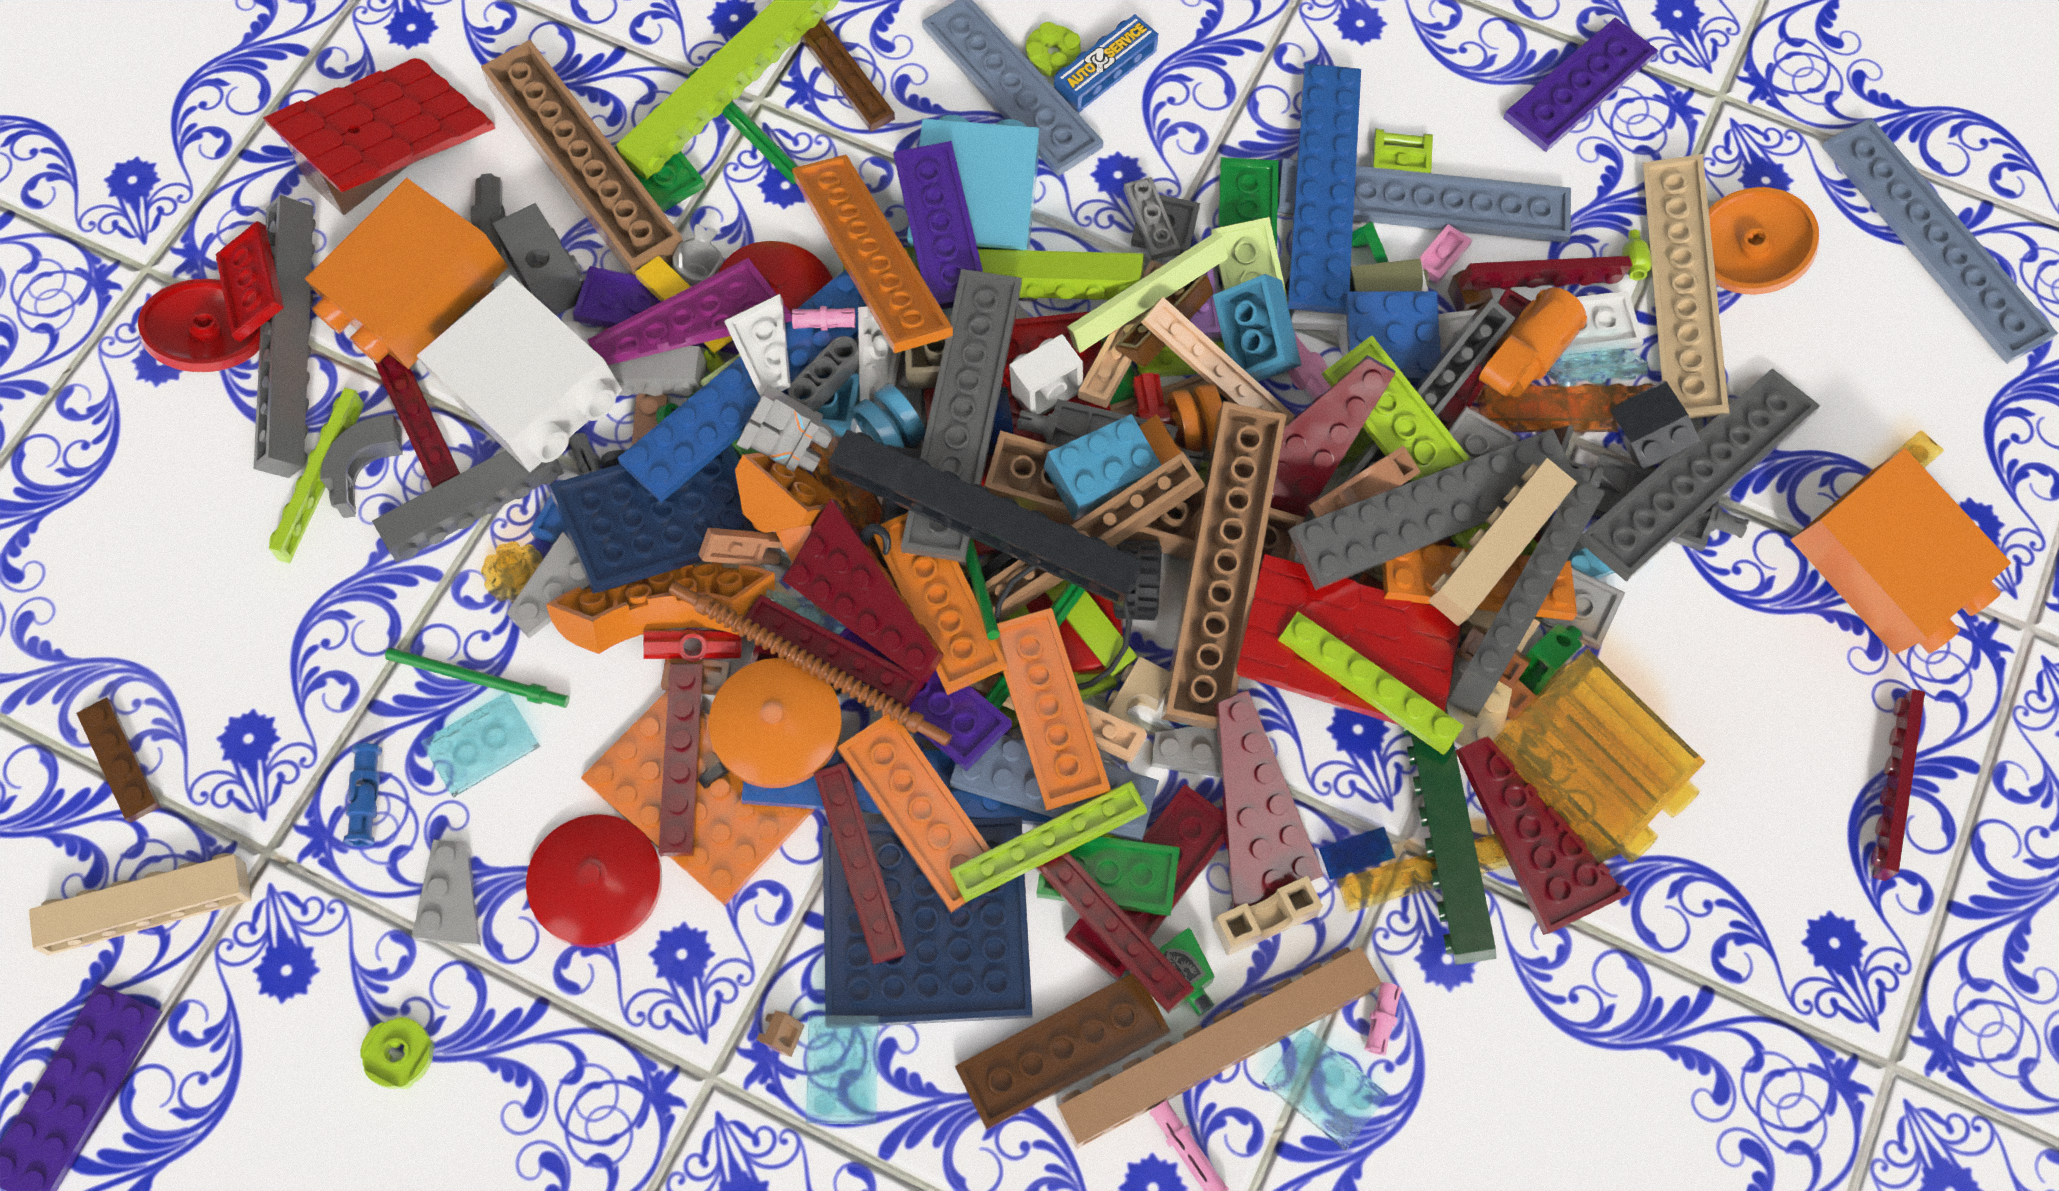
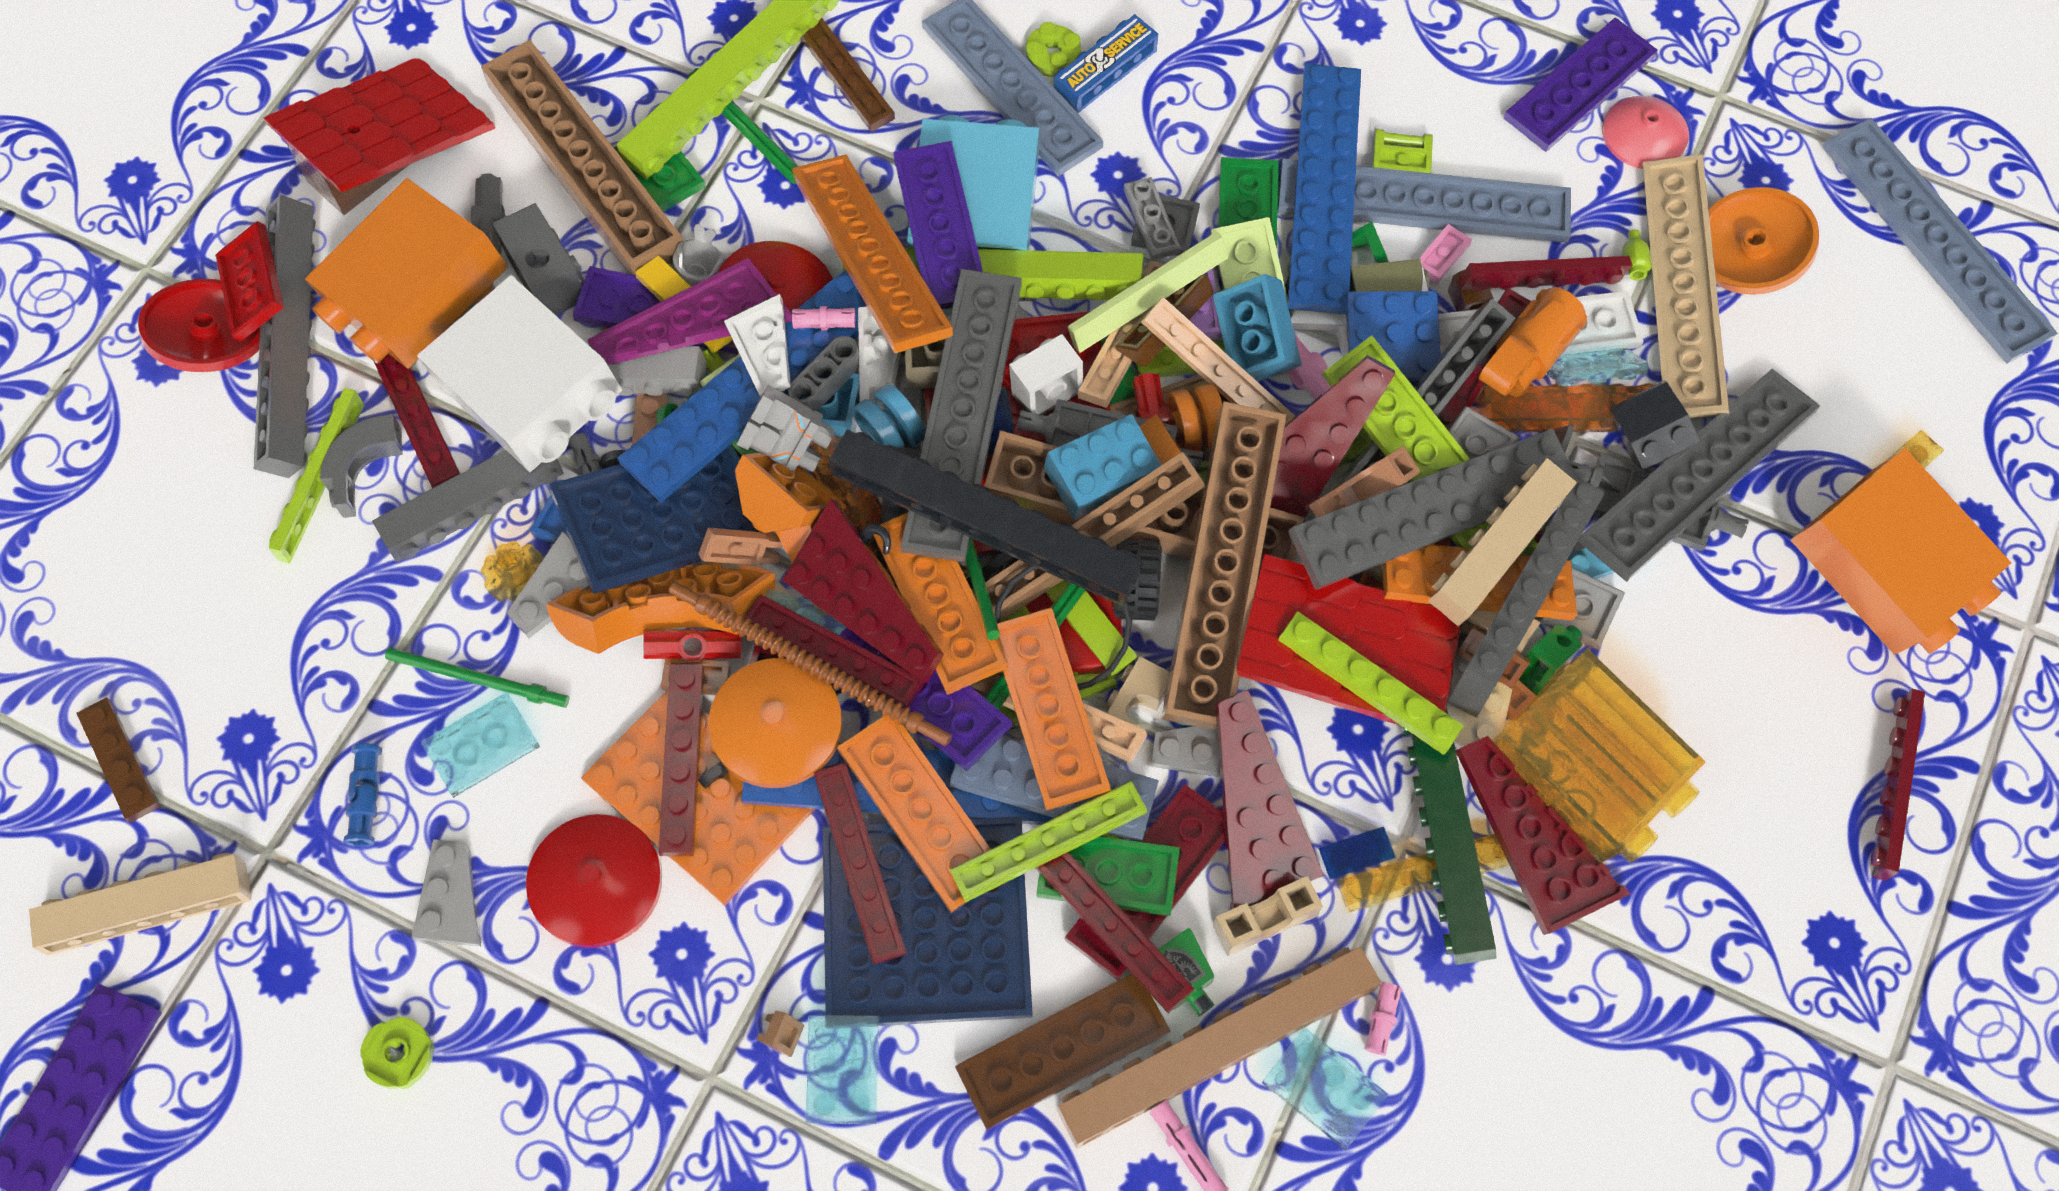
none -> coral dish [1602,96,1689,169]

